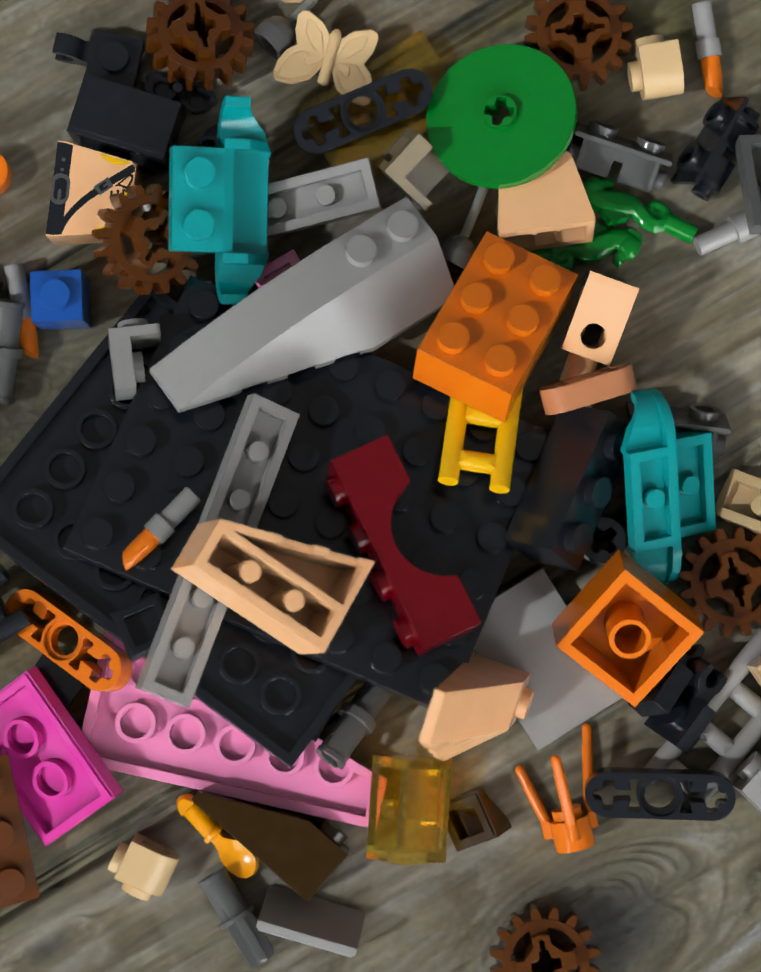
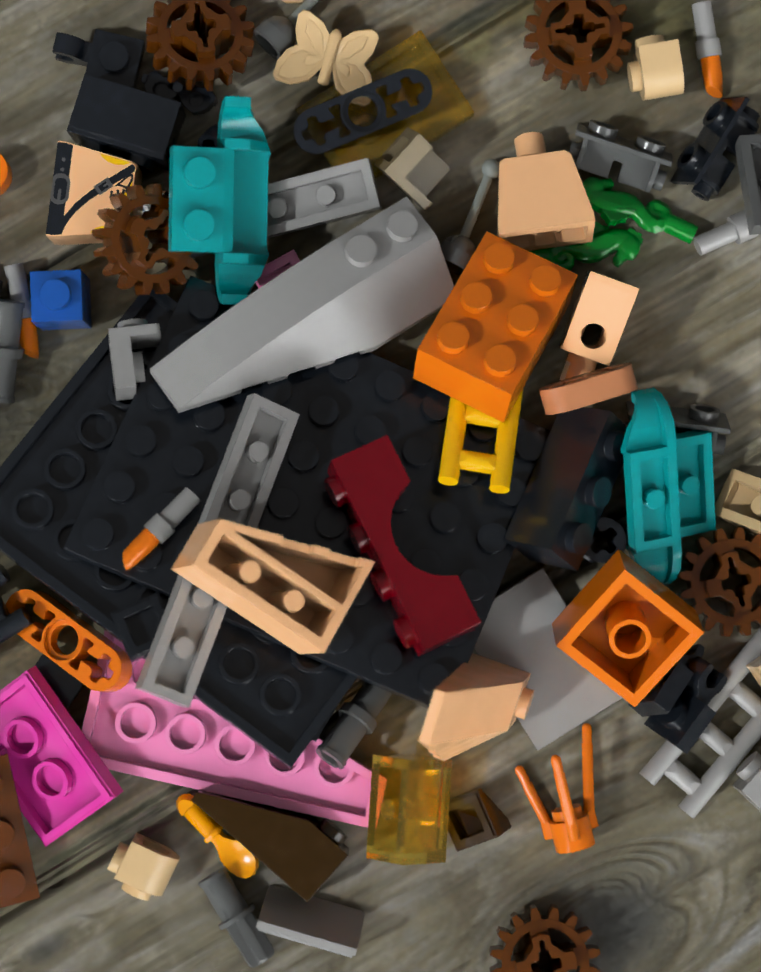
green piece [426,44,577,189] -> none
black beam [585,767,736,821] -> none

